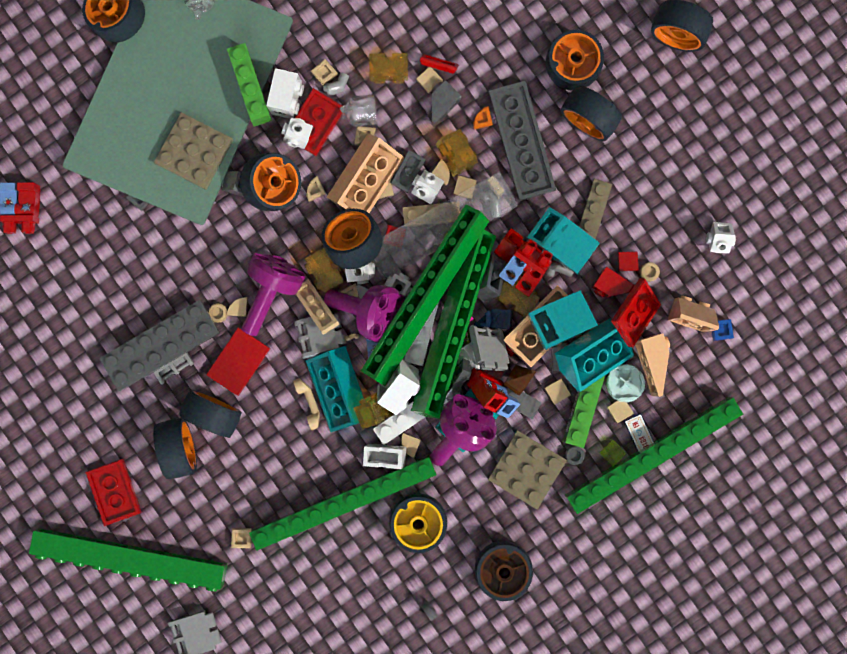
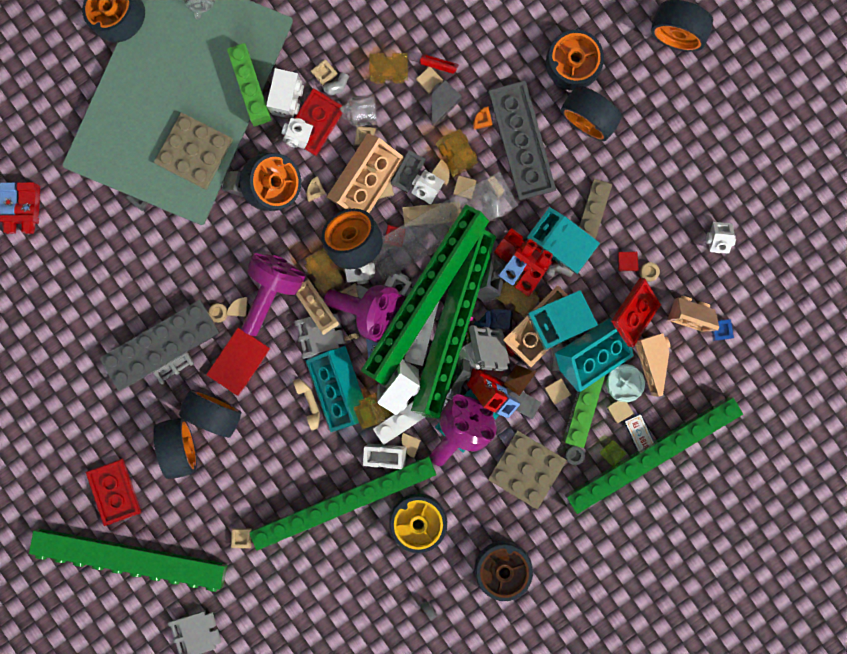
red slope [591,267,635,298] -> none

